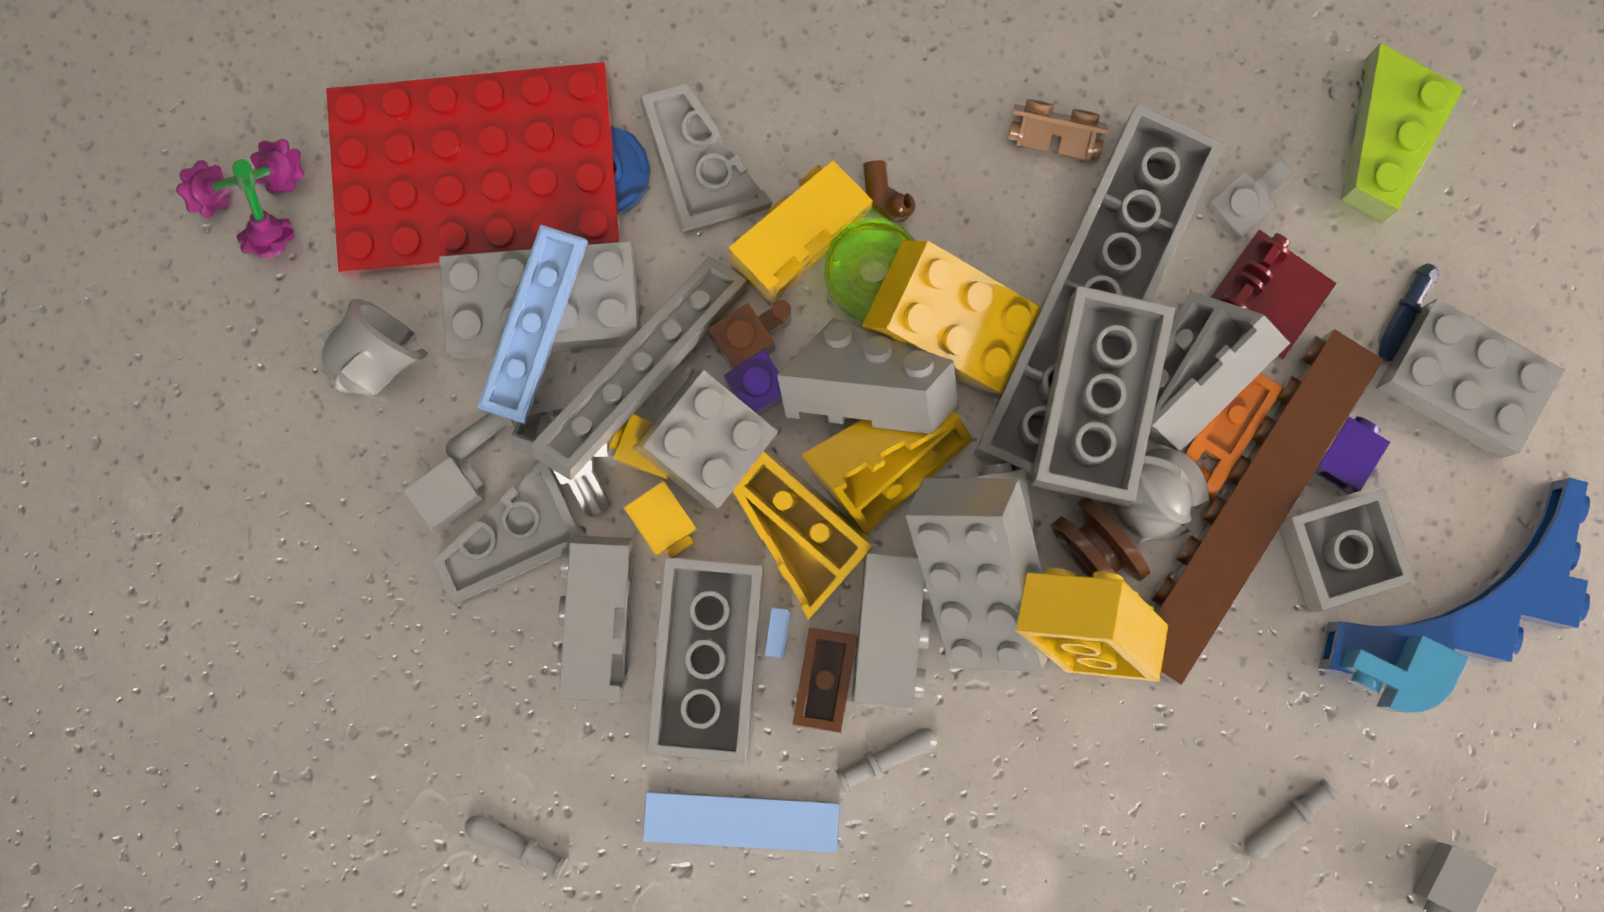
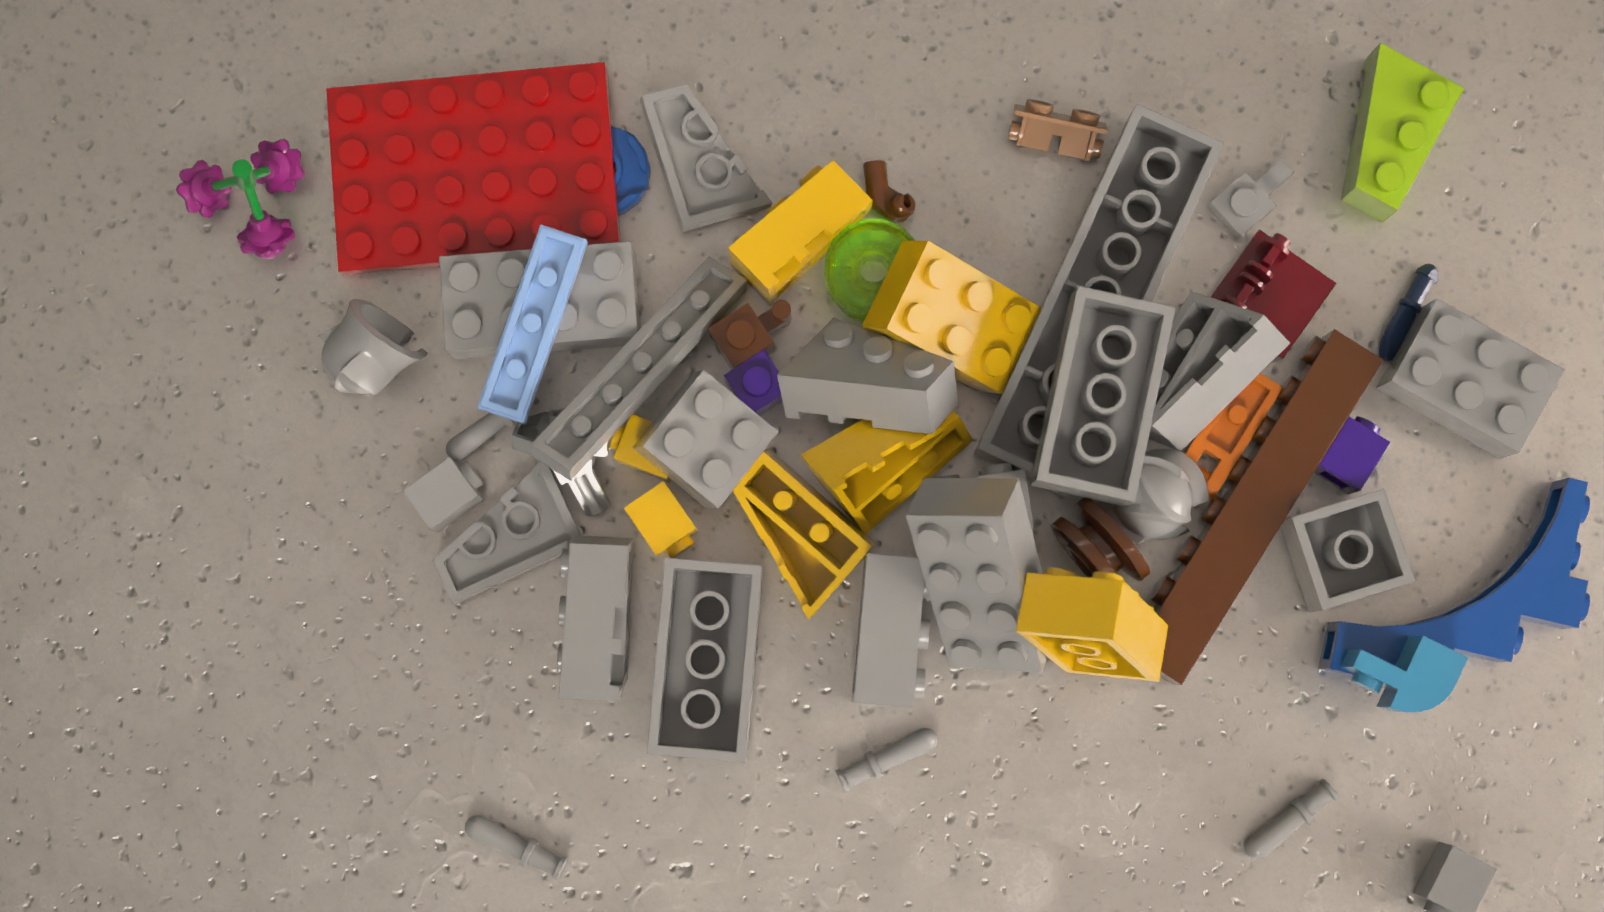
light blue tile [643,792,839,853] -> none
light blue tile [765,607,791,658] -> none
reddish brown brick [793,627,858,733] -> none

